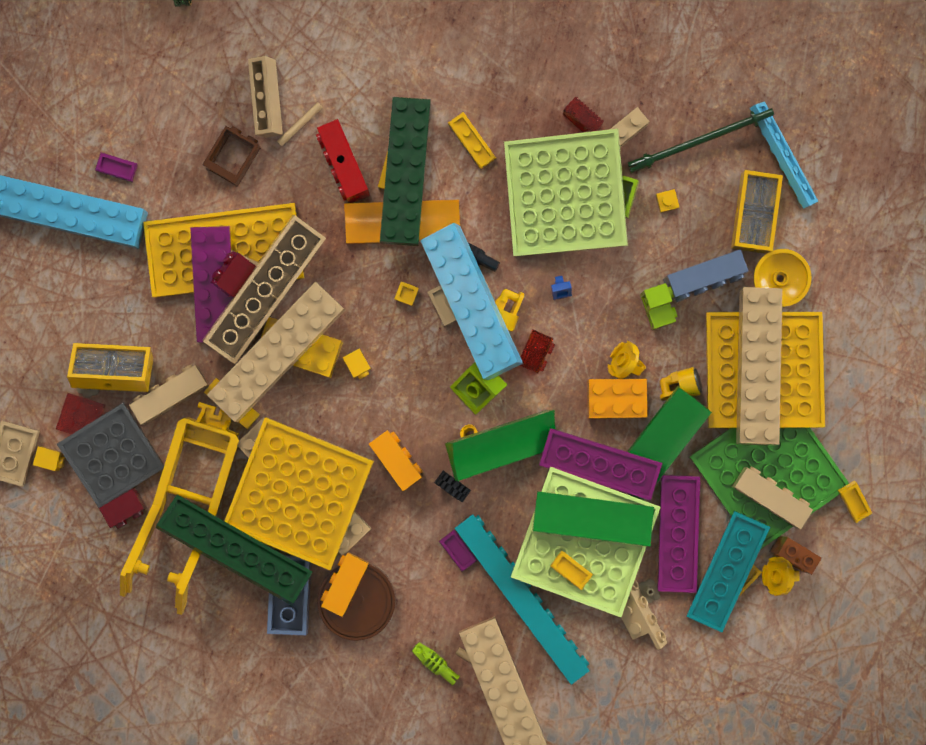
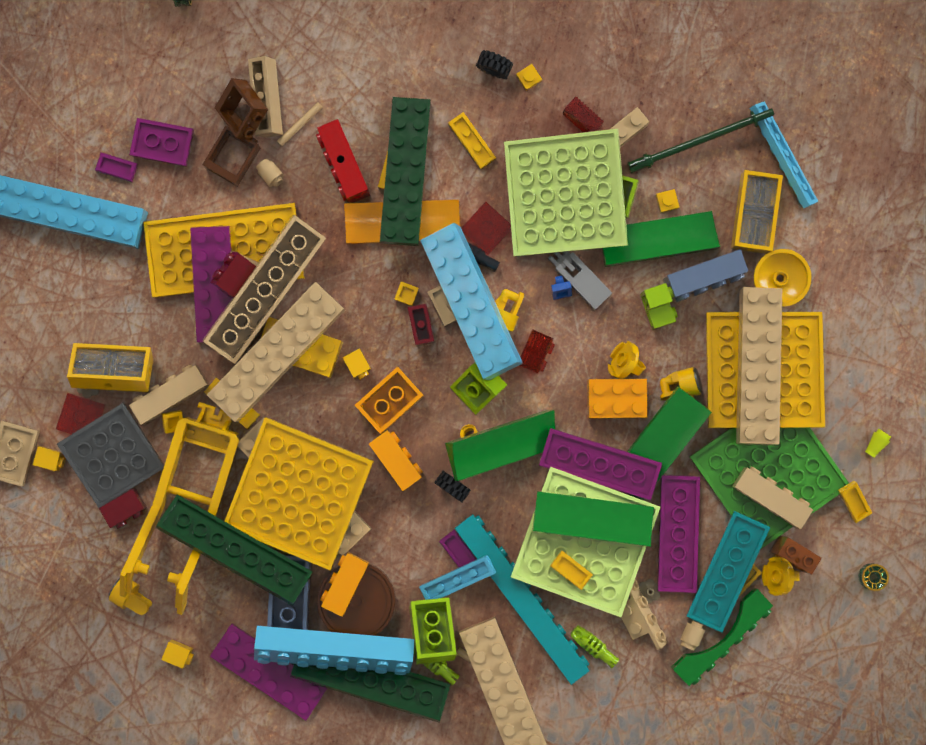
none -> yellow piece [108,578,152,615]
none -> magenta plate [129,118,194,167]
none -> yellow plate [161,410,183,434]
none -> yellow brick [161,640,194,669]
none -> magenta plate [210,623,327,720]
none -> reddish brown window [215,78,268,139]
none -> medium azure brick [254,626,414,675]
none -> tan brick [256,159,284,187]
none -> dark green plate [290,664,451,723]
none -> light orange brick [355,367,424,434]
none -> dark red brick [407,304,435,347]
none -> lime brick [409,597,457,664]
none -> medium azure plate [419,555,496,600]
none -> clear red plate [461,201,511,255]
none -> black tyre [476,50,513,79]
none -> yellow plate [516,64,542,91]
none -> light grey hinge [548,251,612,311]
none -> lime hinge [570,625,619,669]
none -> green arch [602,211,720,267]
none -> green arch [671,588,773,686]
none -> tan brick [680,620,705,651]
none -> clear green wheel [858,563,889,591]
none -> neon yellow cone [865,428,891,458]

